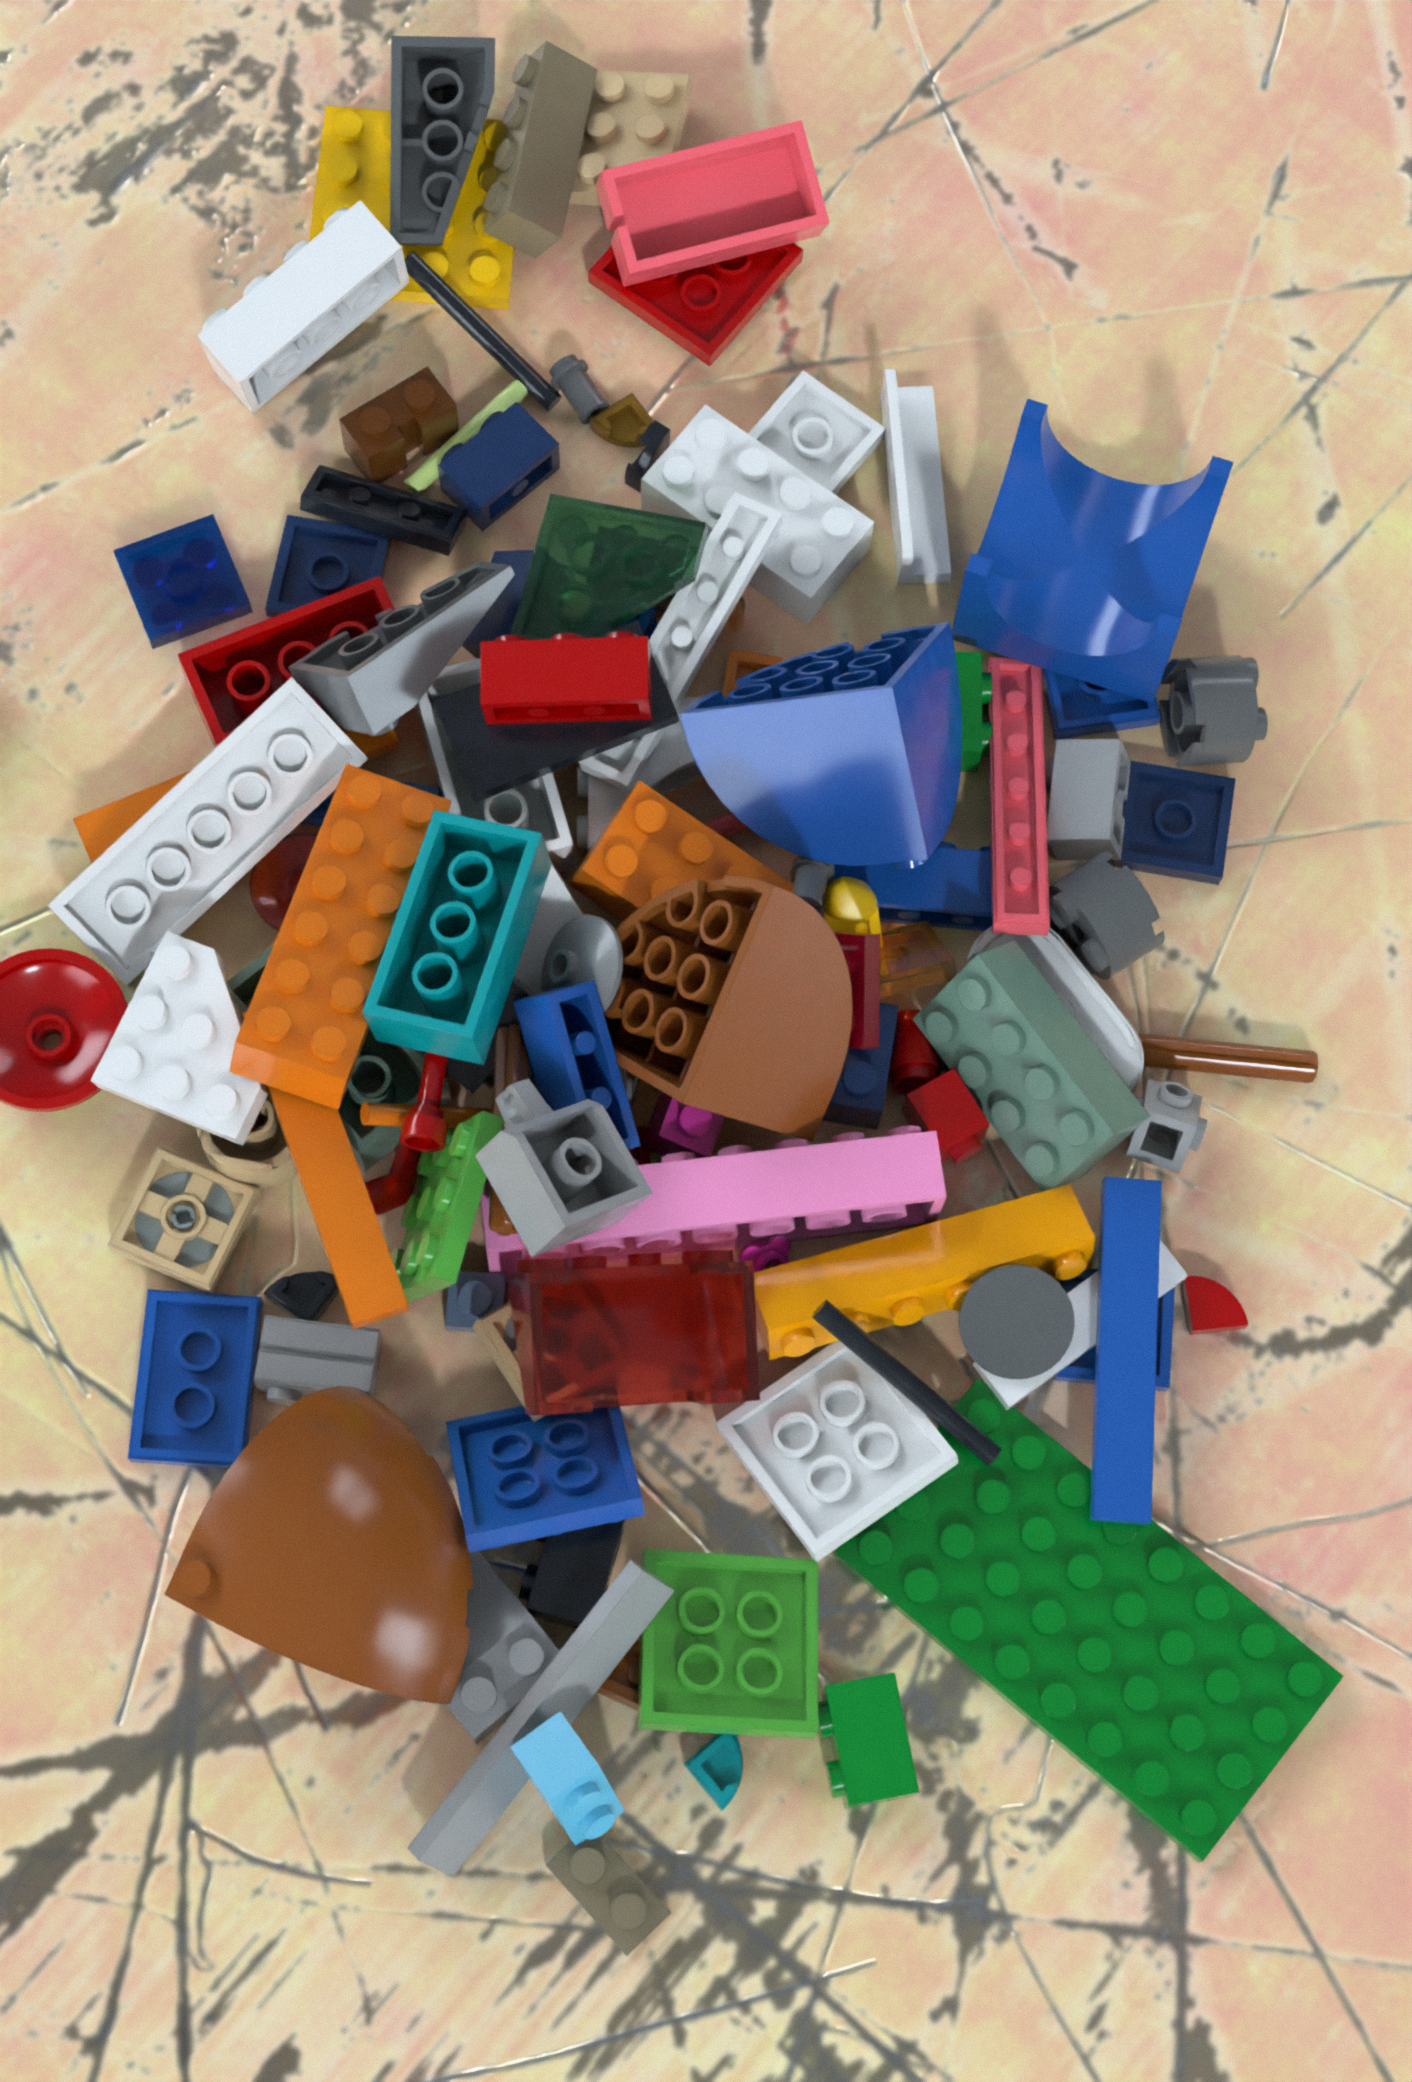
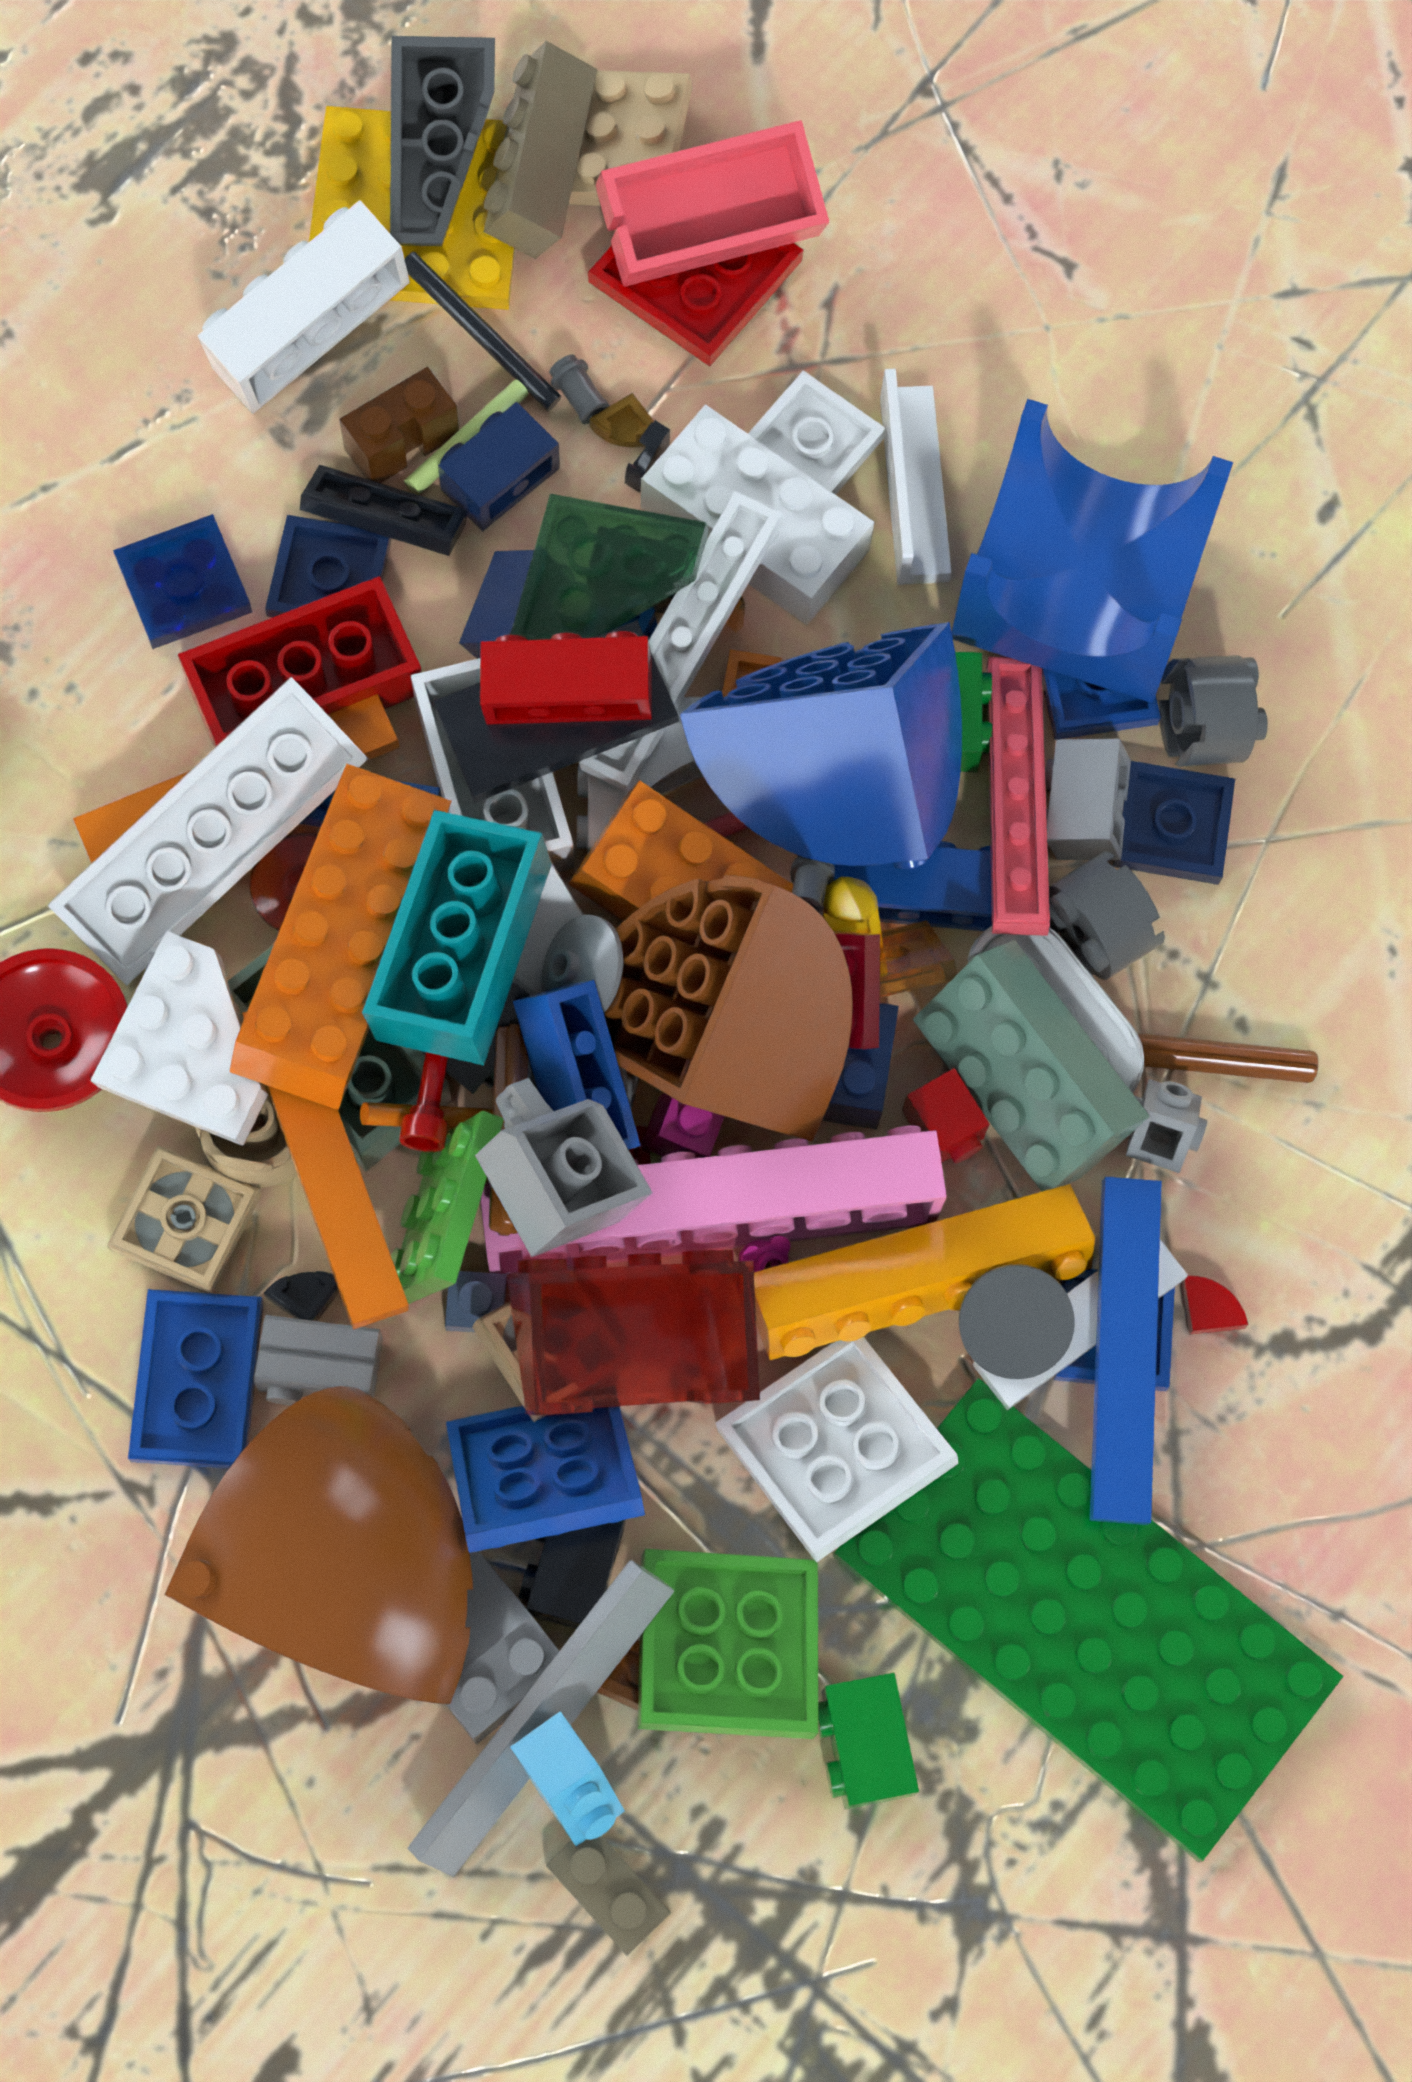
dark grey wedge [288,561,515,736] -> none
red arm [364,1146,421,1215] -> none
teal tile [684,1734,743,1811] -> none
black bar [812,1299,1002,1466] -> none
red cone [888,1009,942,1095] -> none

